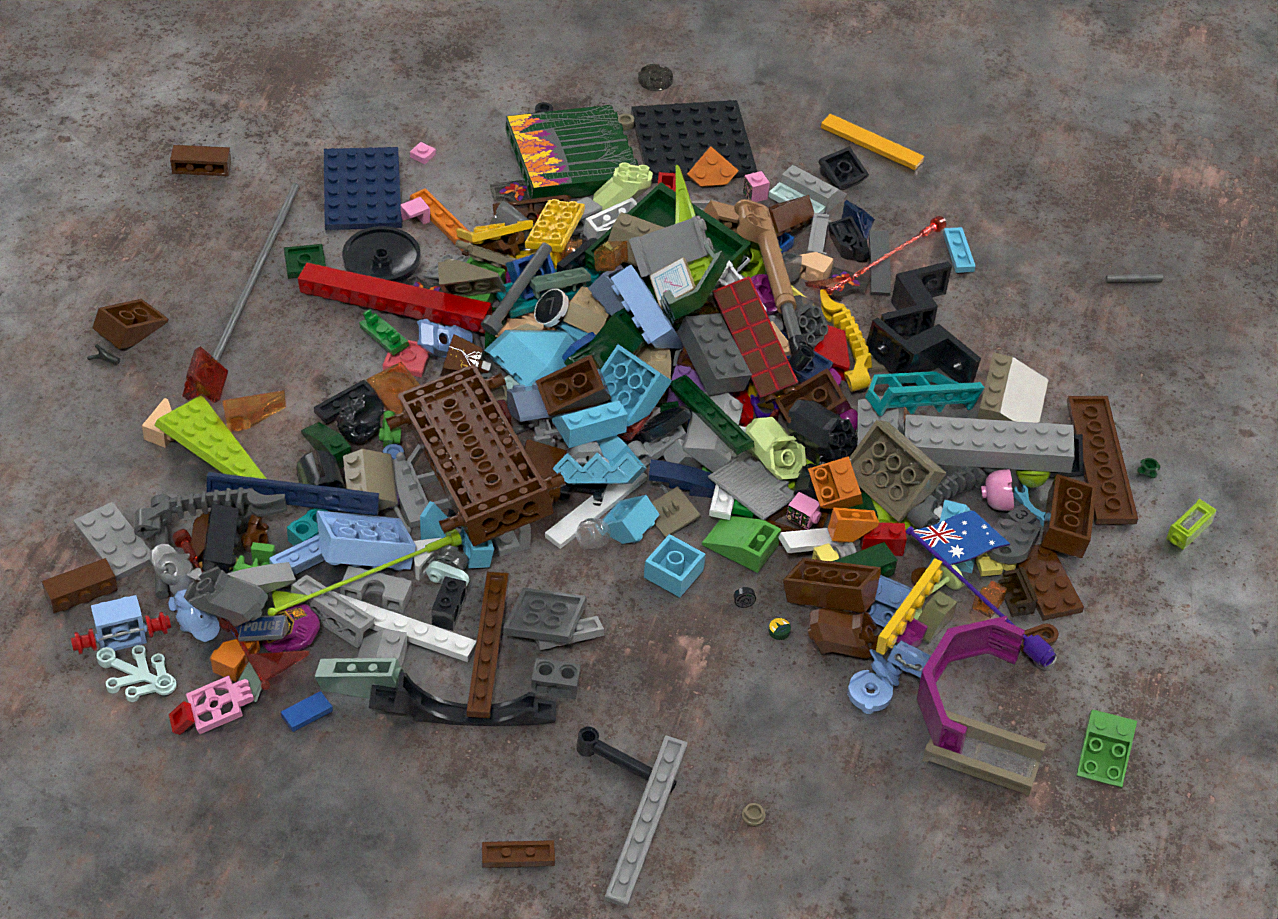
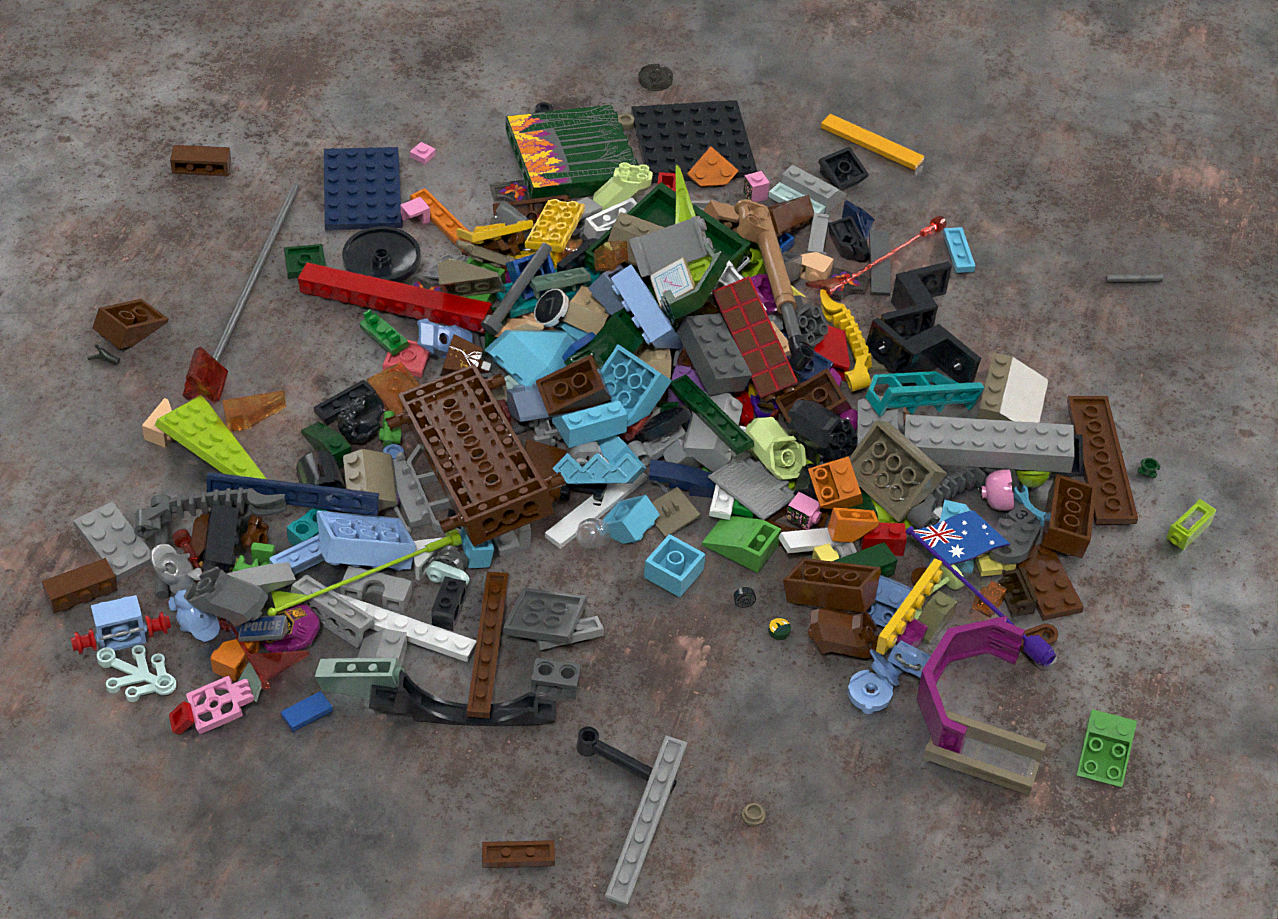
medium azure slope [420,501,448,546] -> none

